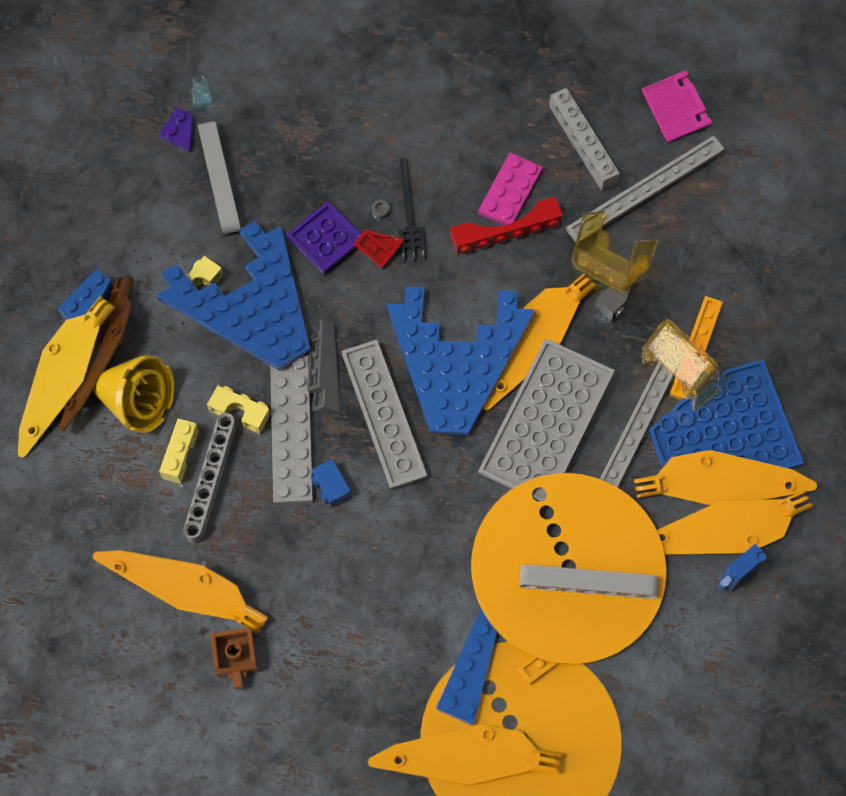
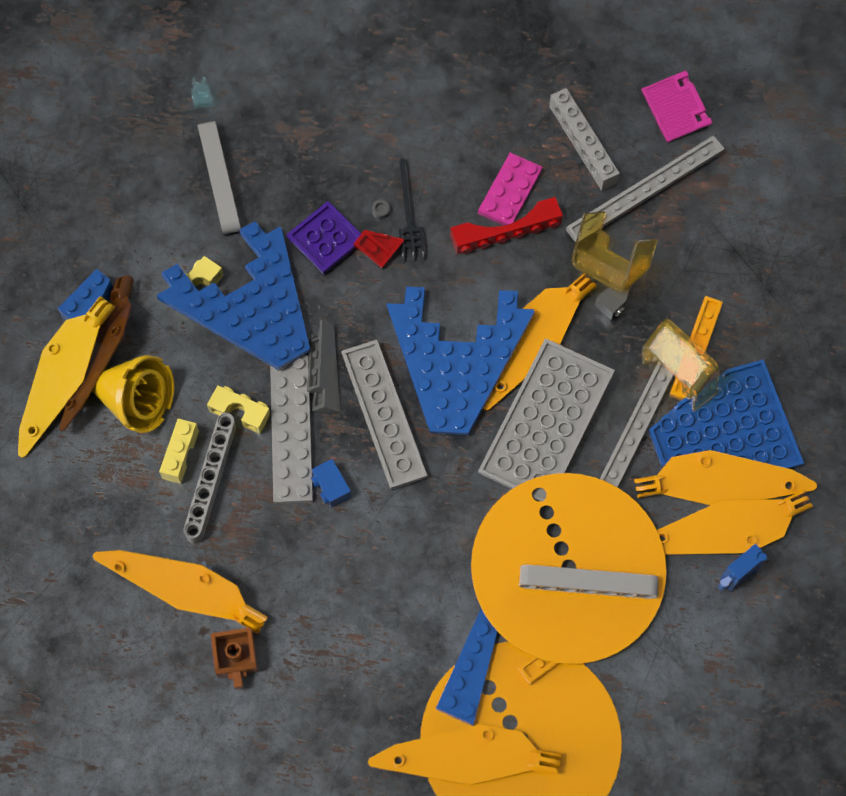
dark purple wing [159,107,193,152] -> none

